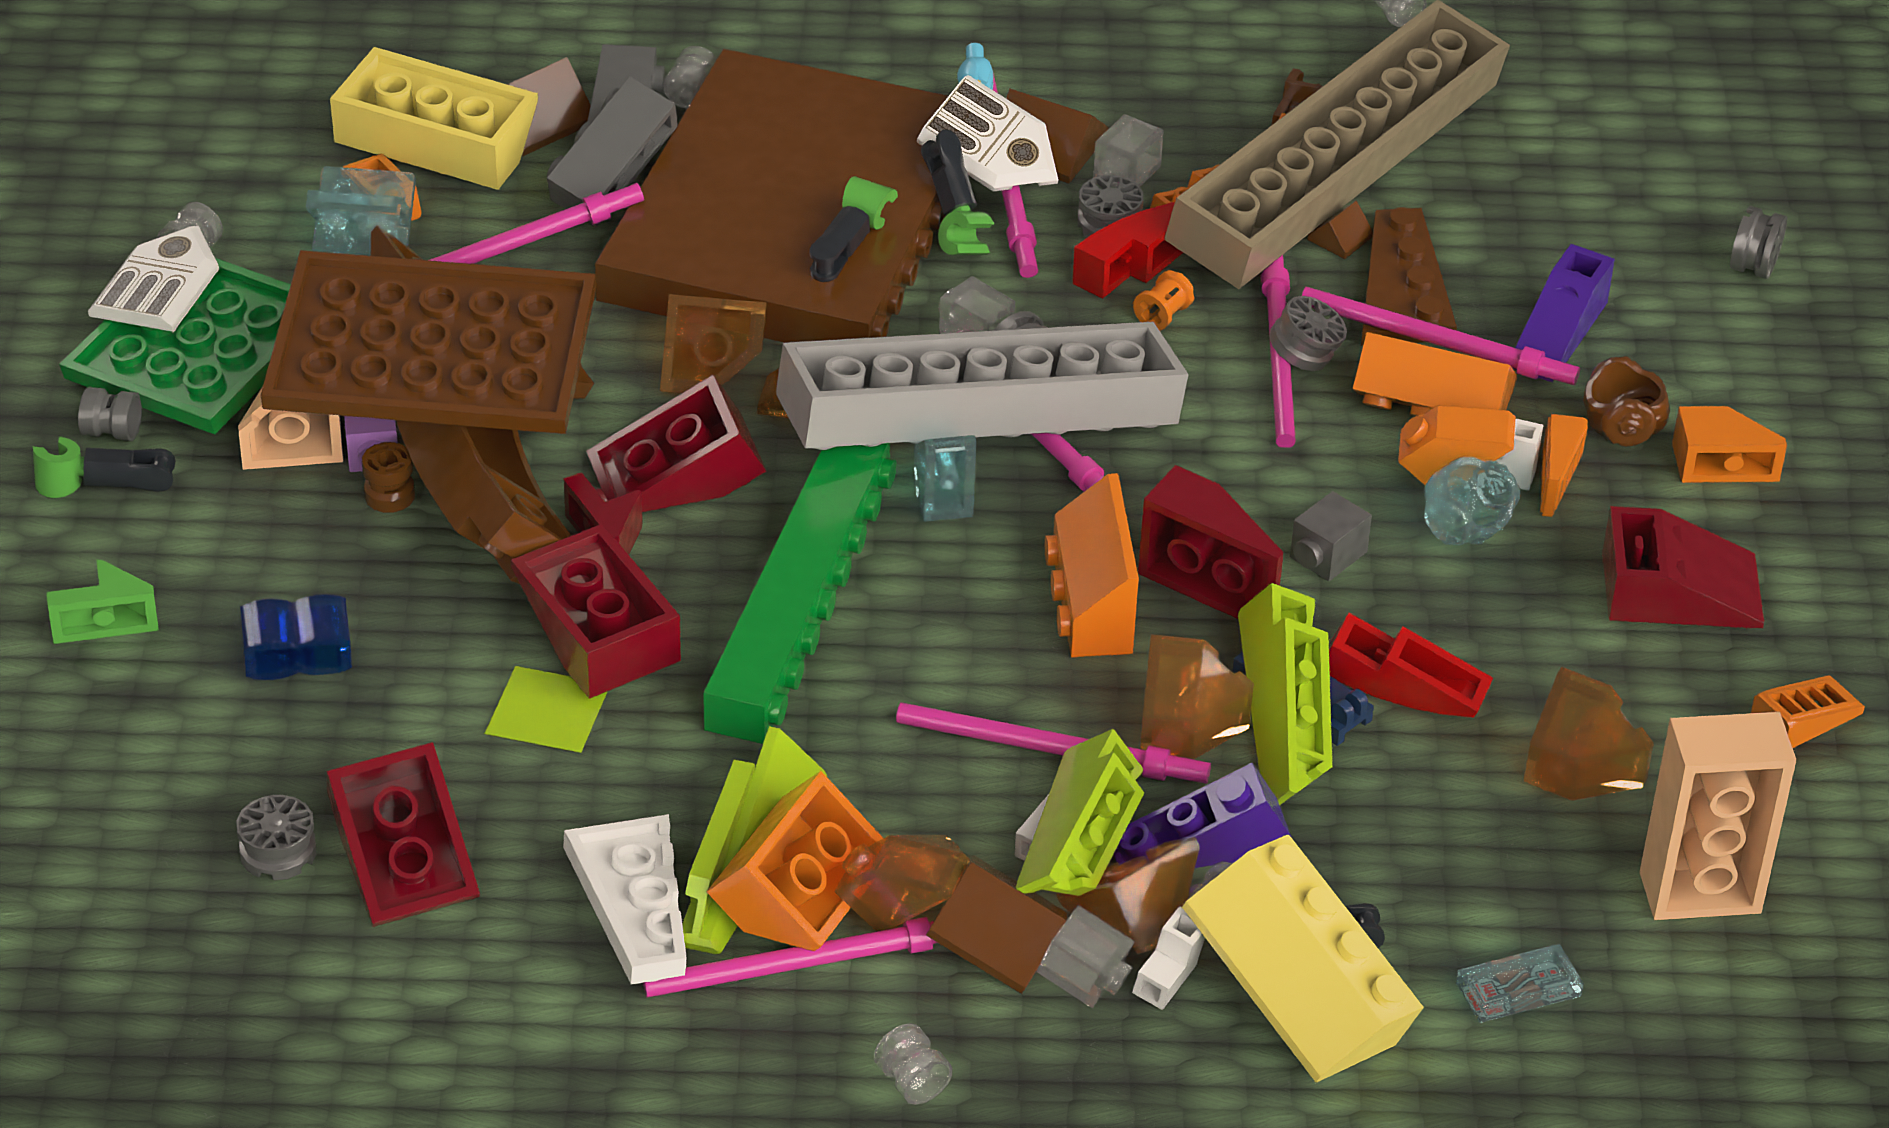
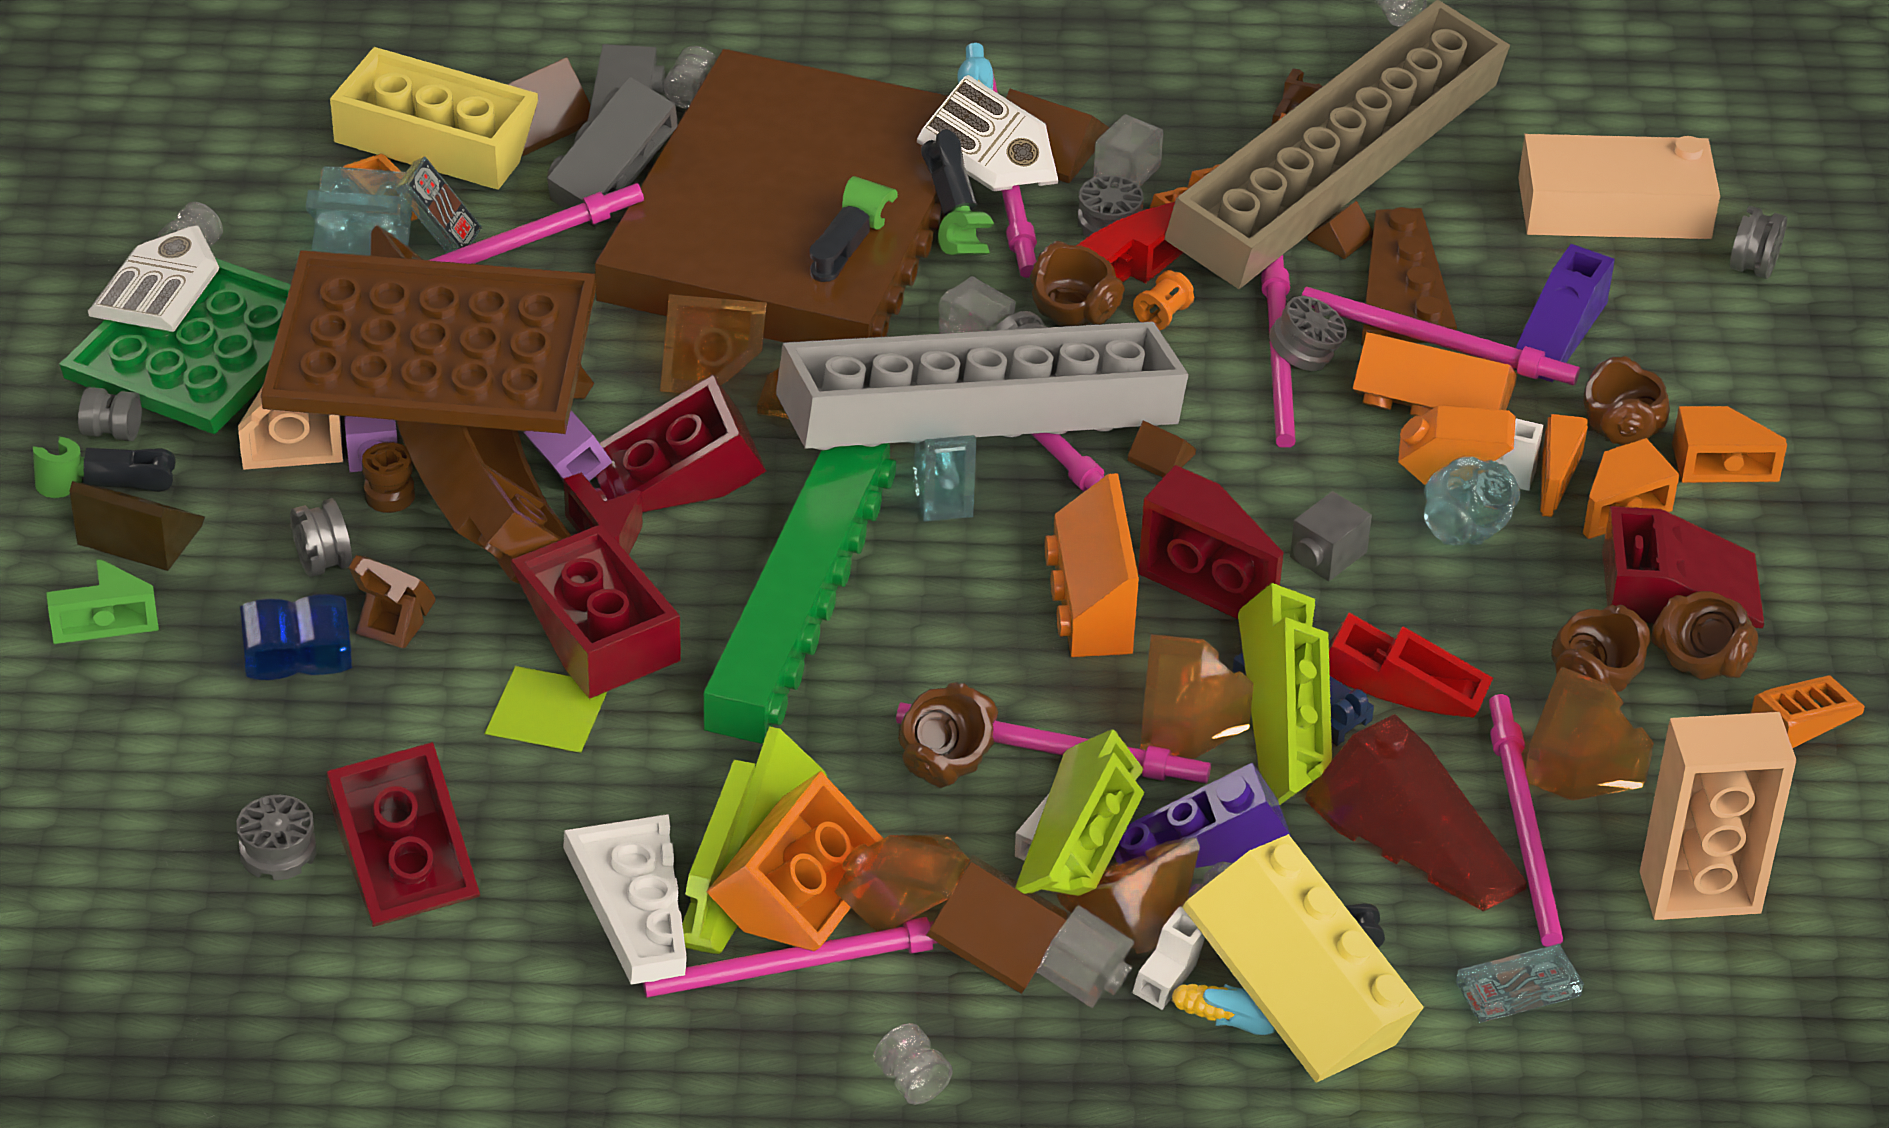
none -> dark brown slope [69,481,205,571]
none -> flat silver wheel [290,498,352,577]
none -> reddish brown slope [348,555,436,616]
none -> reddish brown slope [356,593,424,648]
none -> tile [395,157,482,253]
none -> medium lavender brick [524,411,612,482]
none -> reddish brown hair [898,682,999,788]
none -> reddish brown hair [1029,241,1125,327]
none -> reddish brown slope [1127,420,1196,478]
none -> medium azure piece [1172,984,1275,1035]
none -> clear red wedge [1305,714,1527,911]
none -> dark pink bar [1489,694,1563,947]
none -> light nougat brick [1518,134,1720,239]
none -> reddish brown hair [1551,605,1650,700]
none -> orange slope [1583,438,1679,539]
none -> reddish brown hair [1651,591,1758,680]

